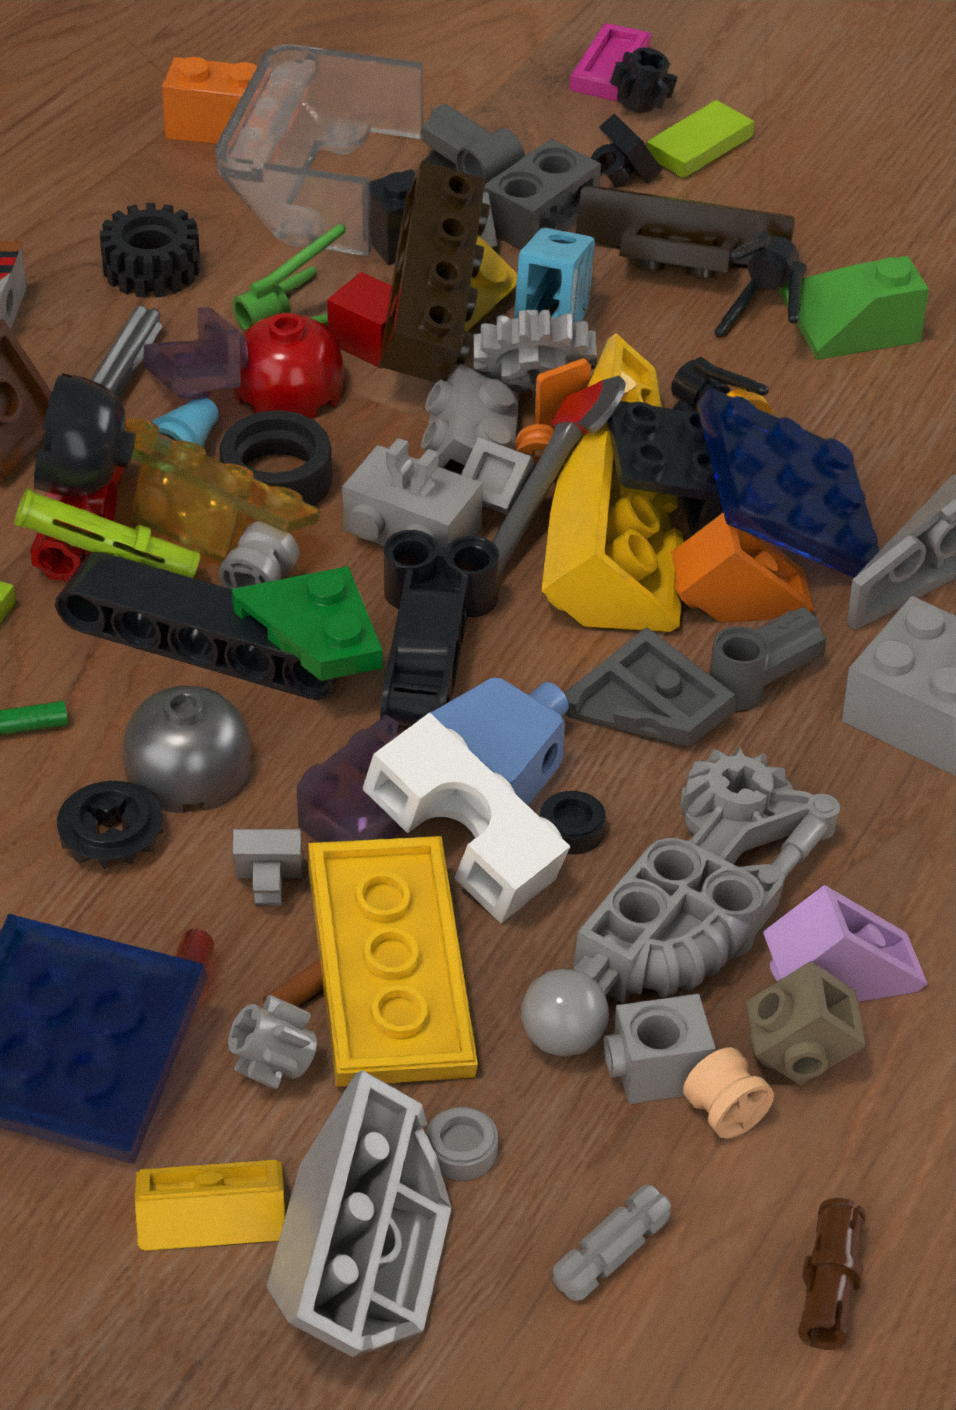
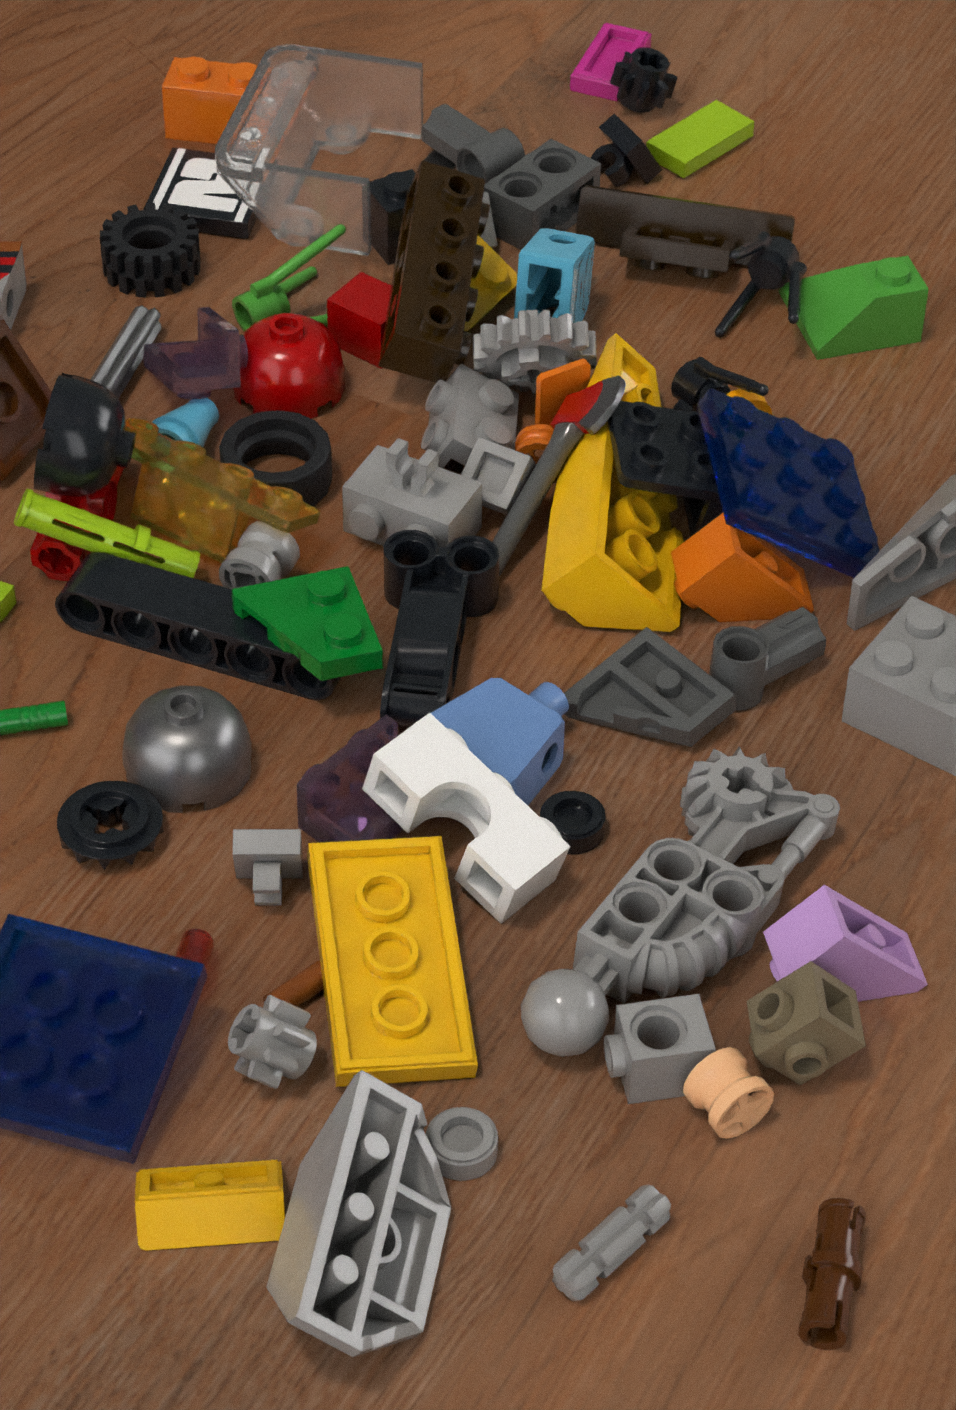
none -> tile [144,147,275,239]

